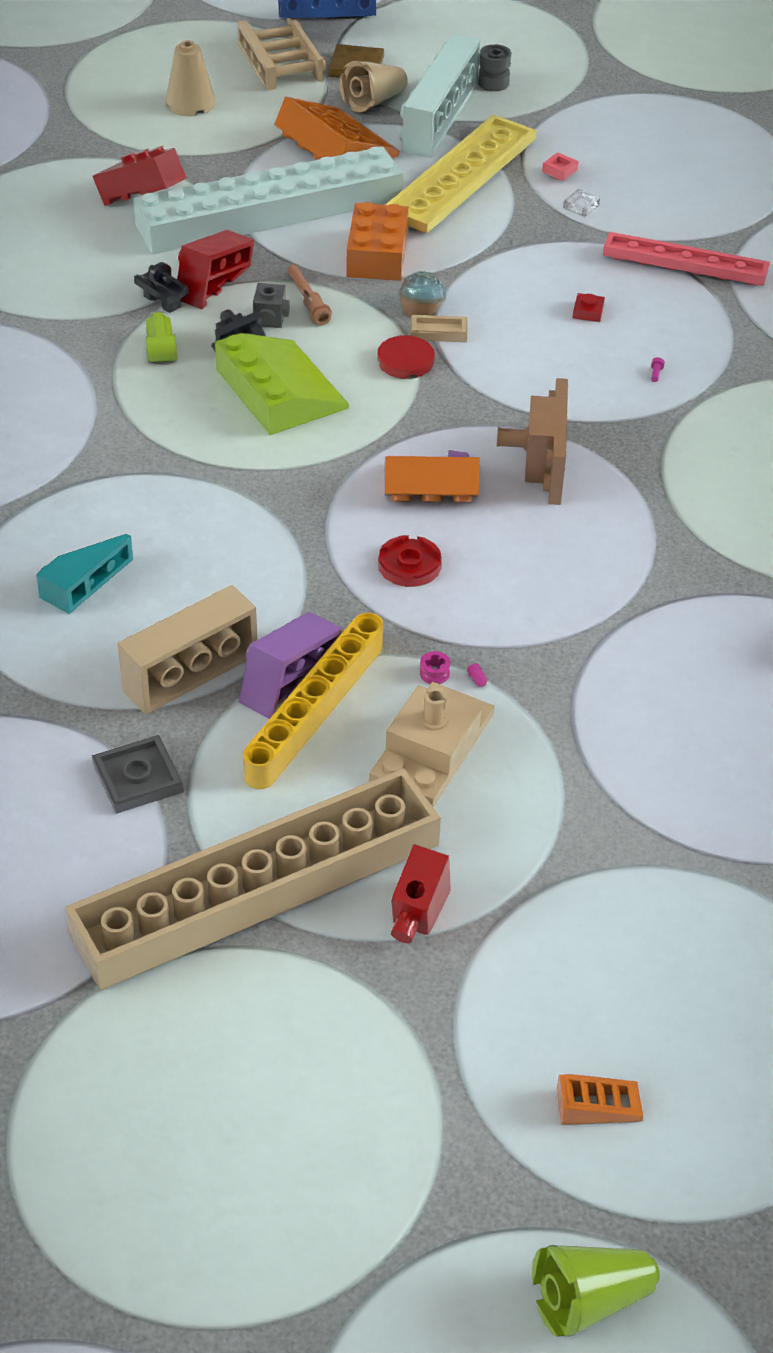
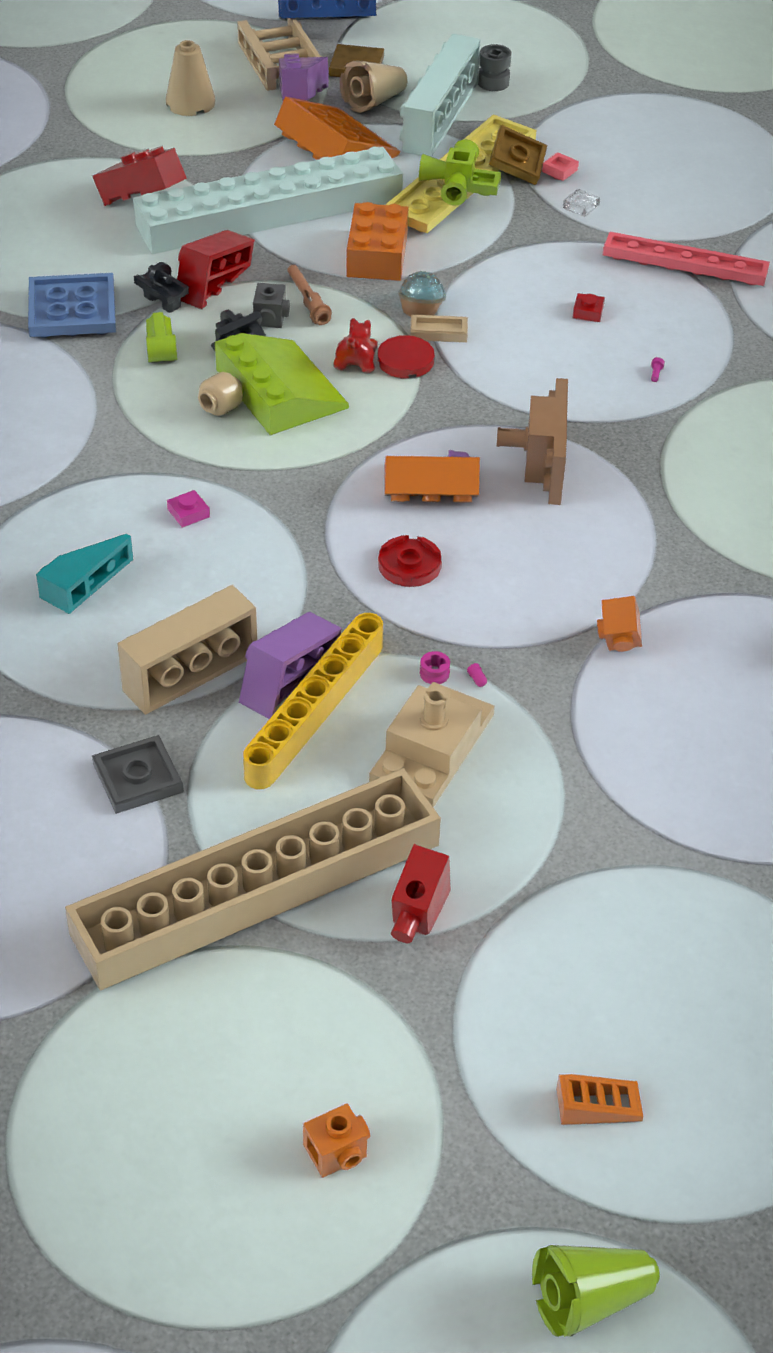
none -> medium blue plate [28,273,116,337]
none -> dark pink plate [167,490,210,528]
none -> tan head [198,372,243,416]
none -> medium lavender wedge [279,53,329,100]
none -> orange brick [303,1103,370,1178]
none -> red animal [333,318,378,373]
none -> lime brick [419,139,501,206]
none -> pearl gold tile [489,125,548,185]
none -> orange brick [597,596,642,652]

